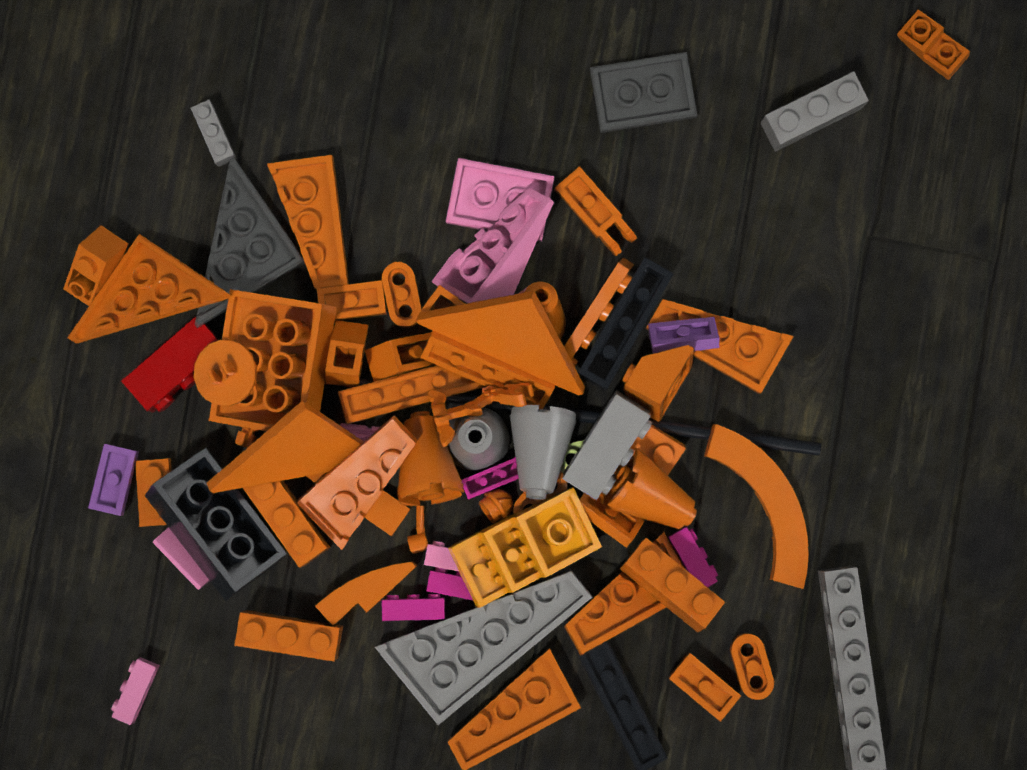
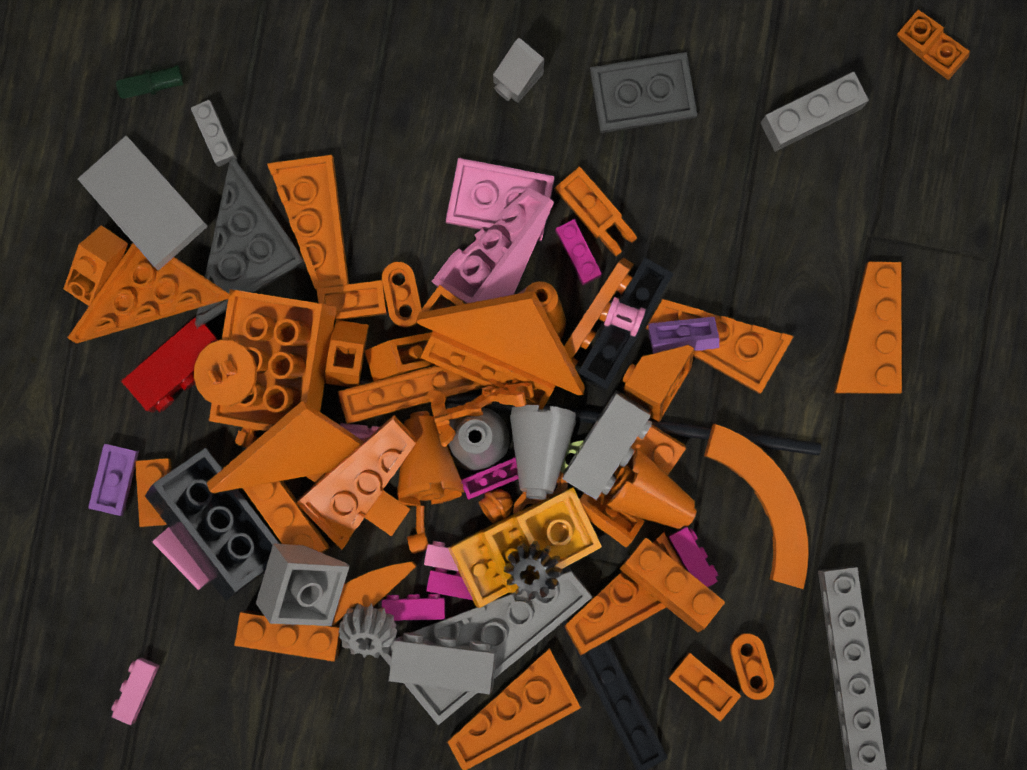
none -> light grey tile [78,136,208,271]
none -> clear green axle [116,65,184,99]
none -> light grey slope [256,544,349,626]
none -> light grey gear [339,603,397,658]
none -> light grey brick [389,633,497,694]
none -> light grey slope [493,38,544,103]
none -> black gear [504,541,563,600]
none -> dark pink piece [556,219,602,285]
none -> bright pink bush [604,297,646,337]
none -> orange wing [834,262,902,394]

